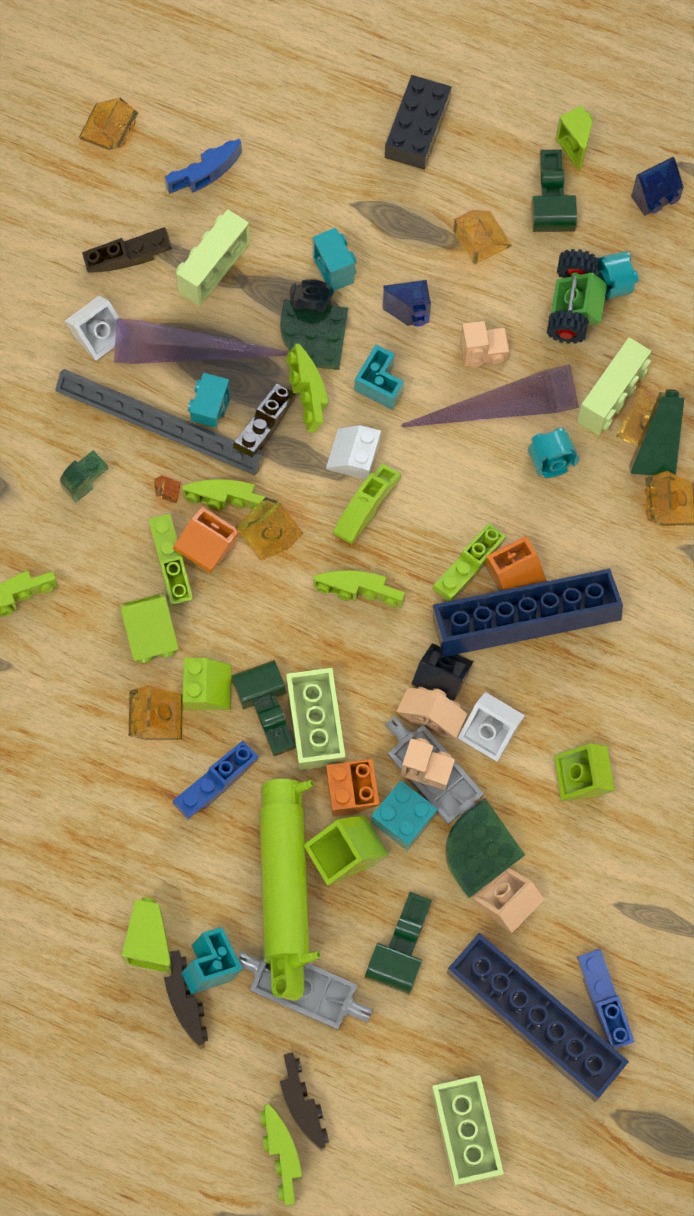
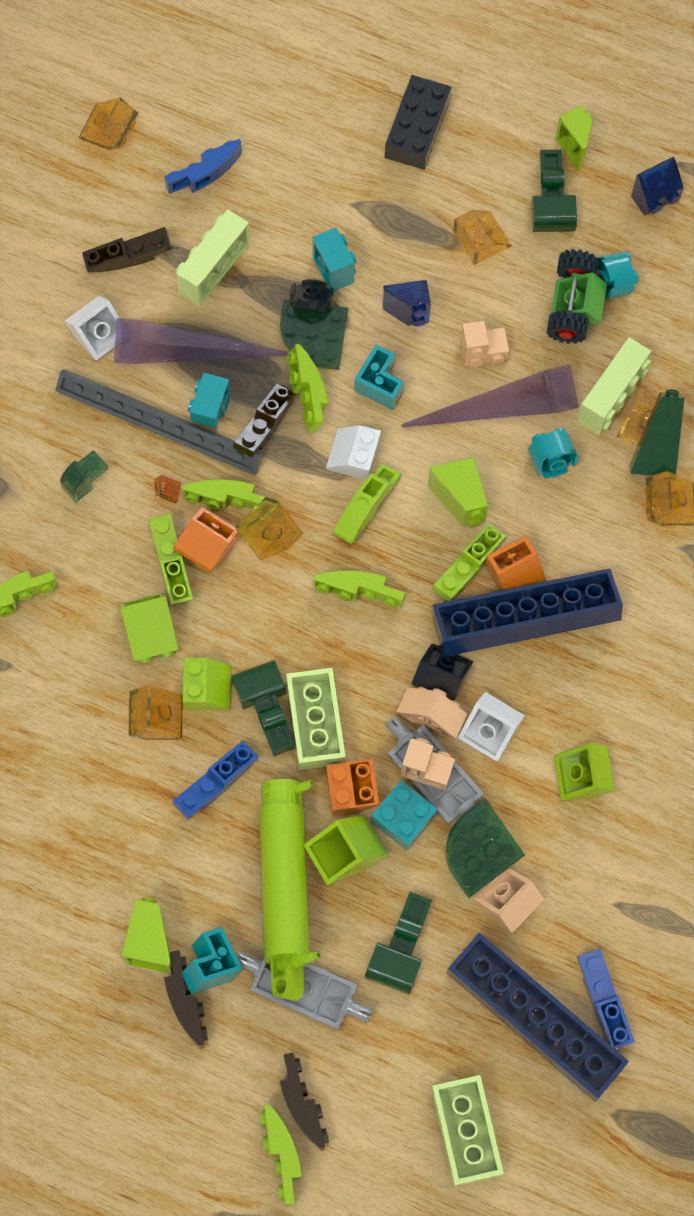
none -> lime slope [428,457,488,528]

